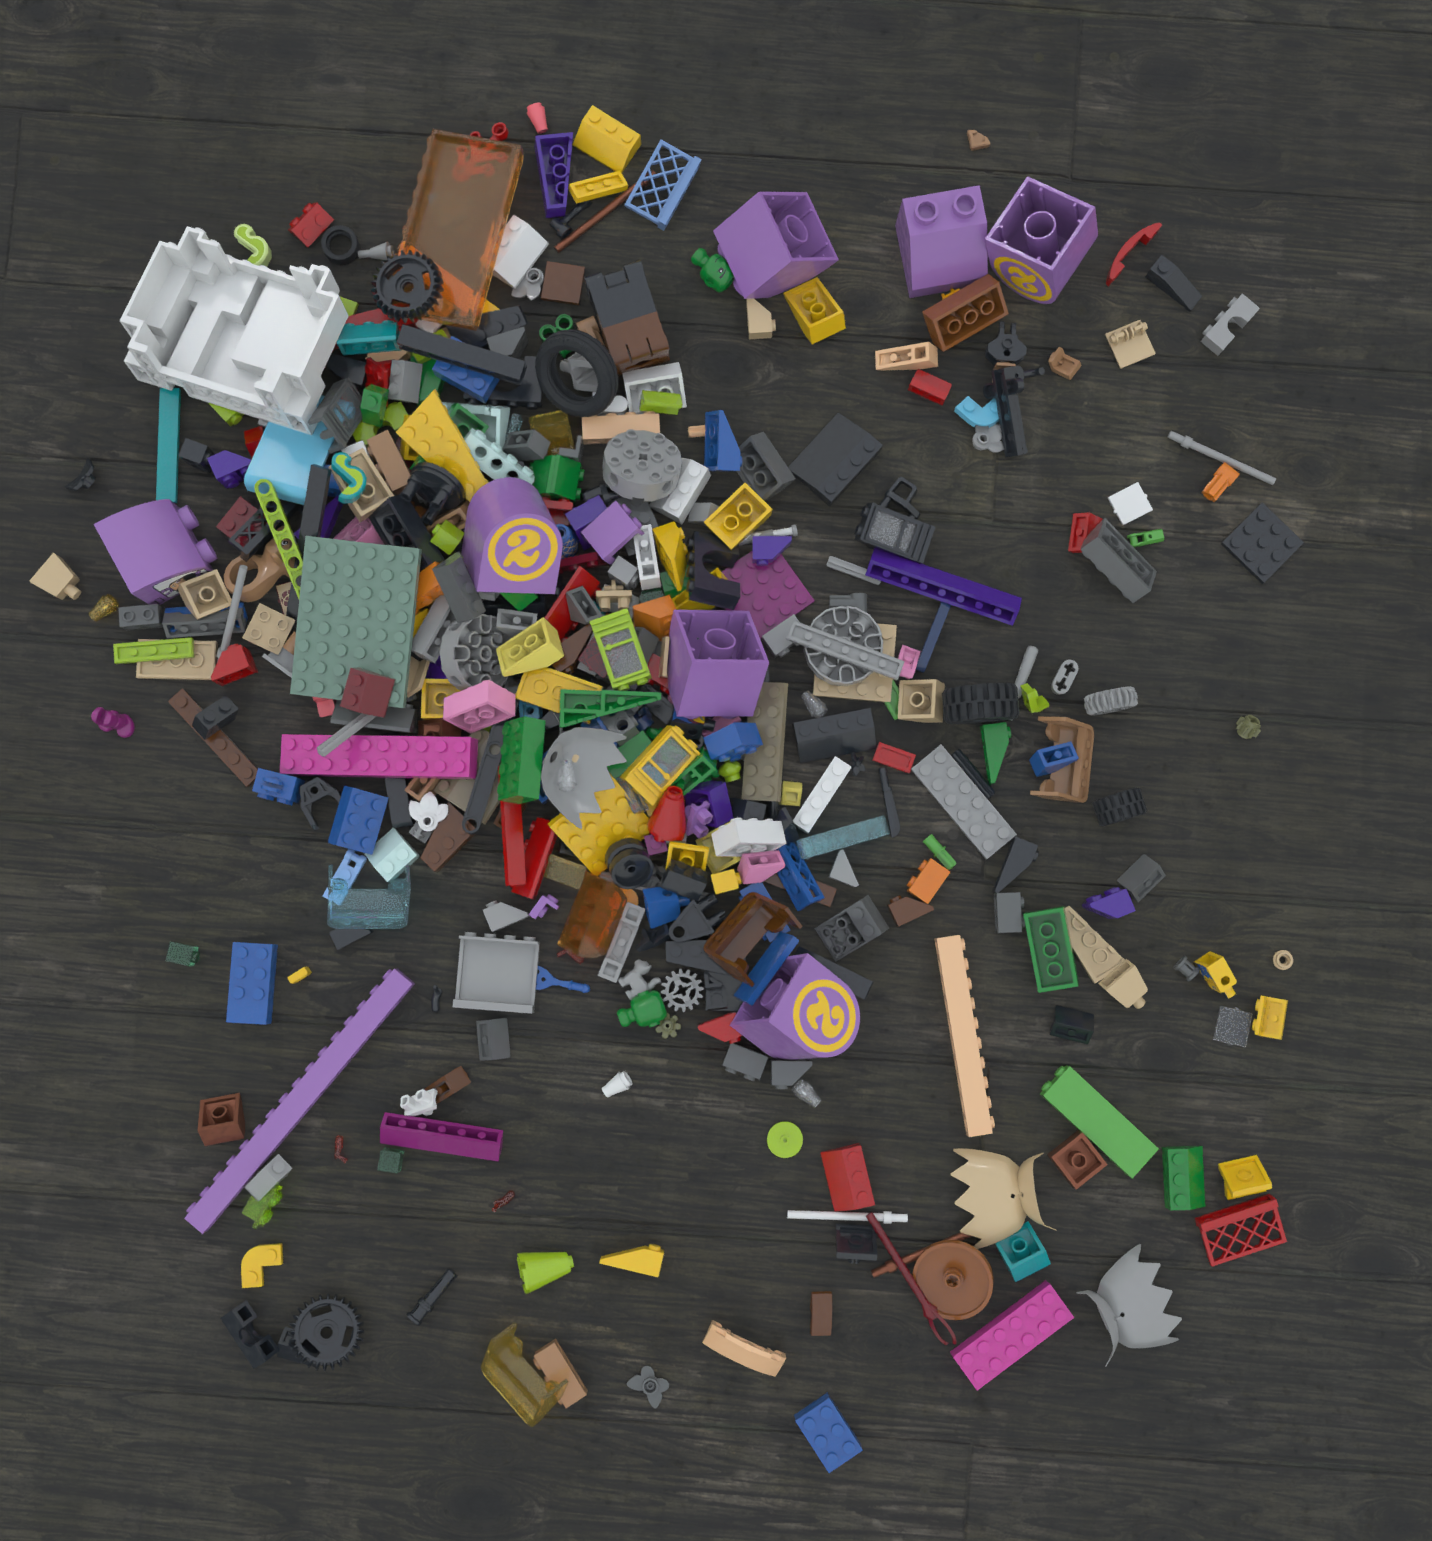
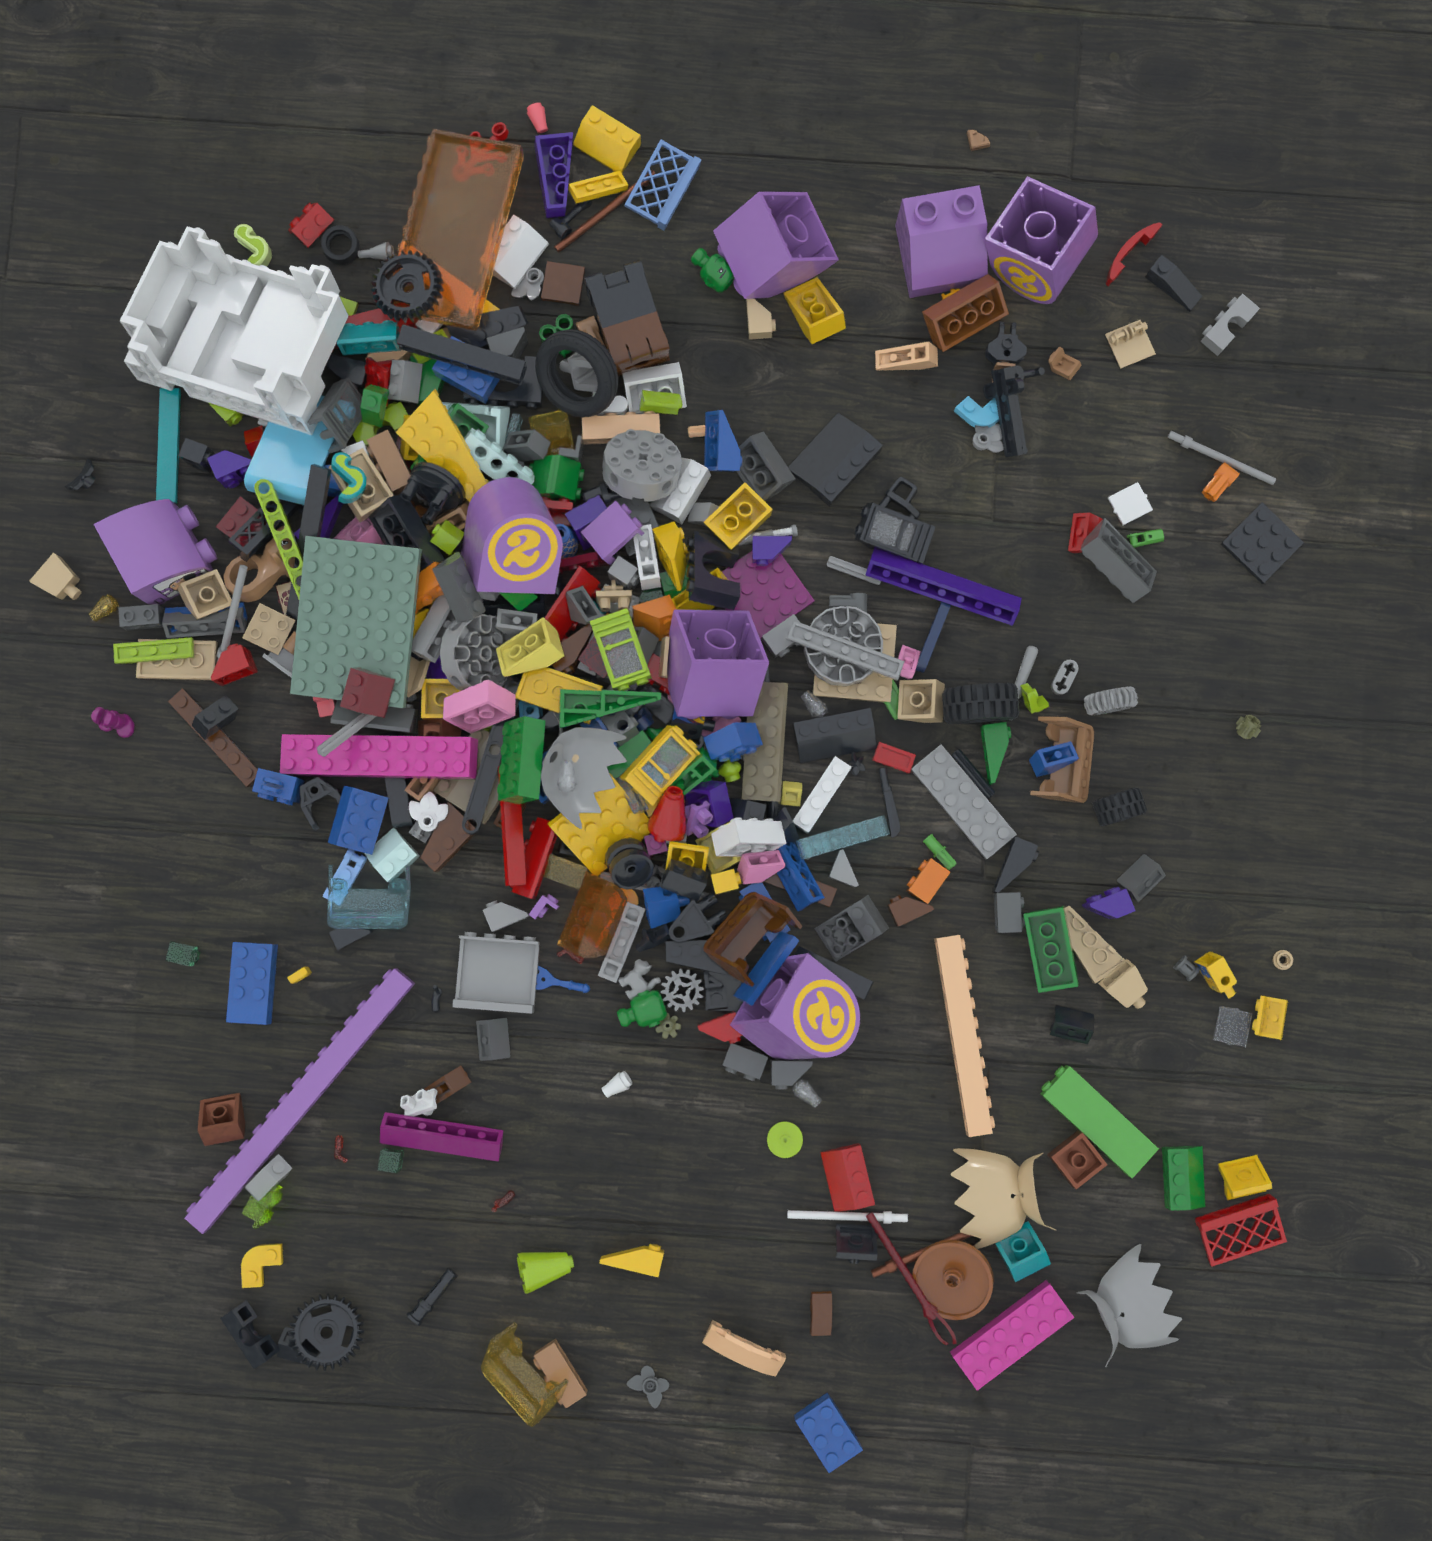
red panel [908,369,952,406] -> none

